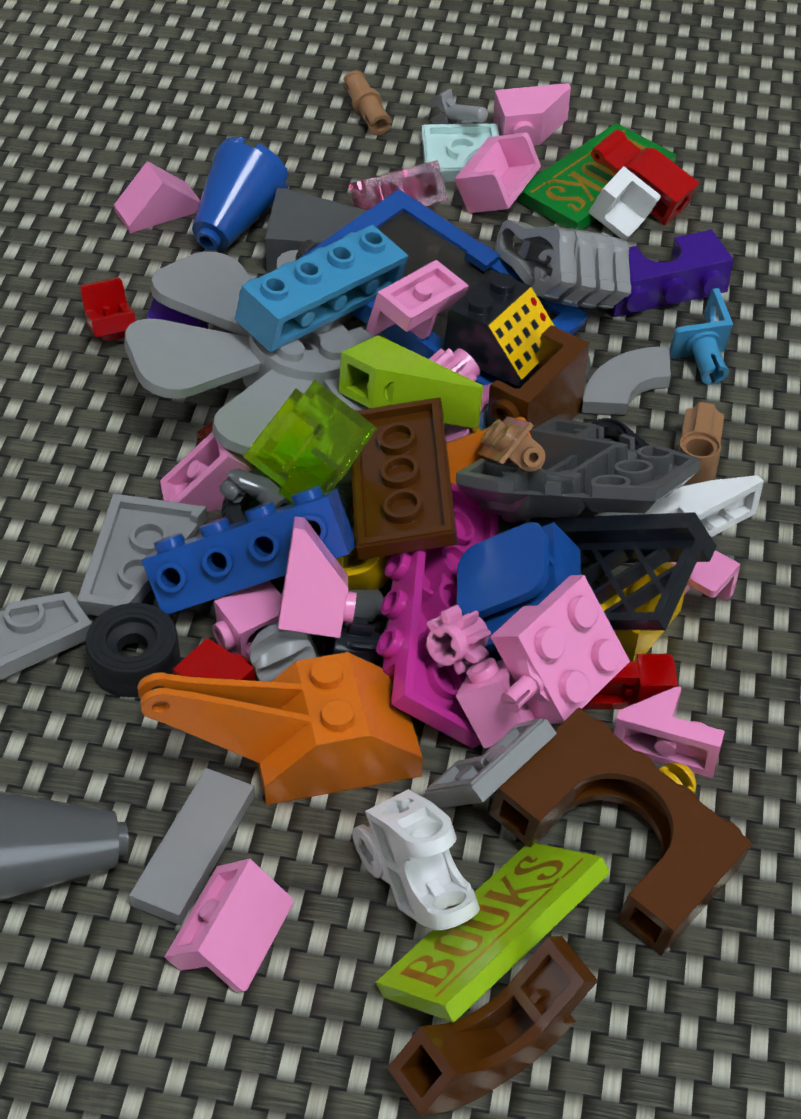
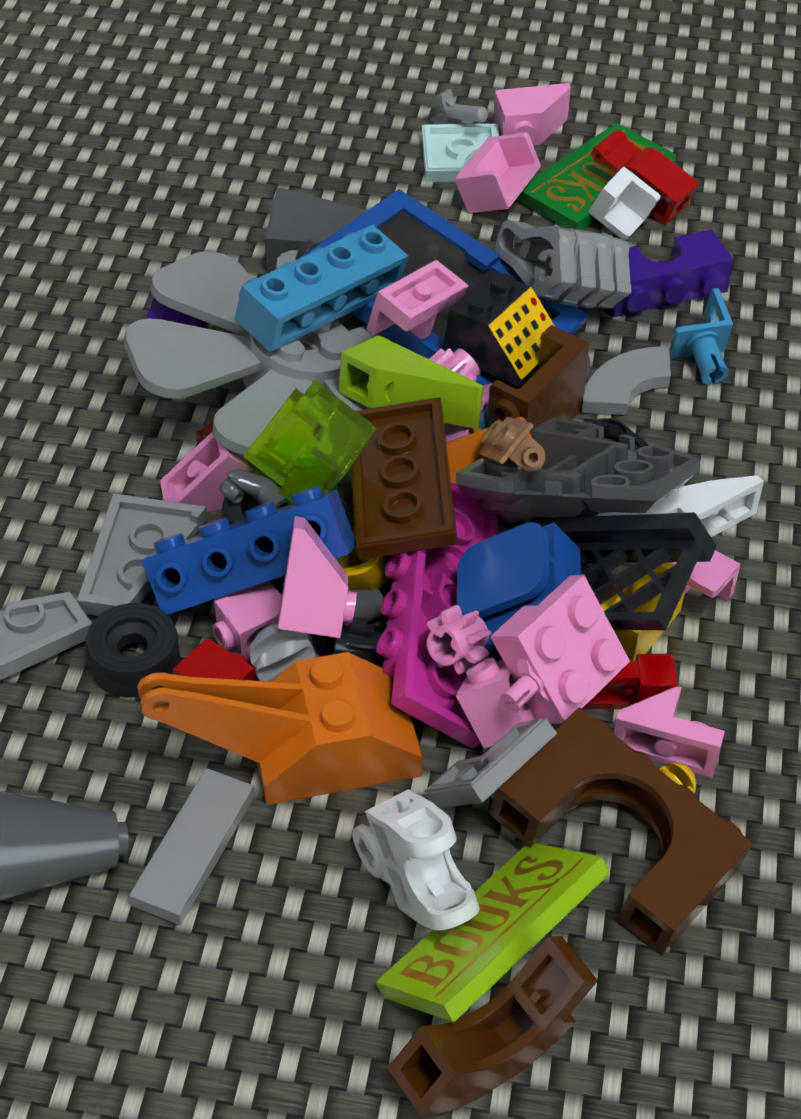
red bracket [79,277,136,341] -> none
bright pink slope [114,161,200,233] -> none
bright pink panel [165,859,293,992] -> none
blue cone [192,137,289,251] -> none
medium nougat pin [342,70,392,135] -> none
clear pink brick [348,160,448,214] -> none
medium nougat piece [678,402,724,487] -> none

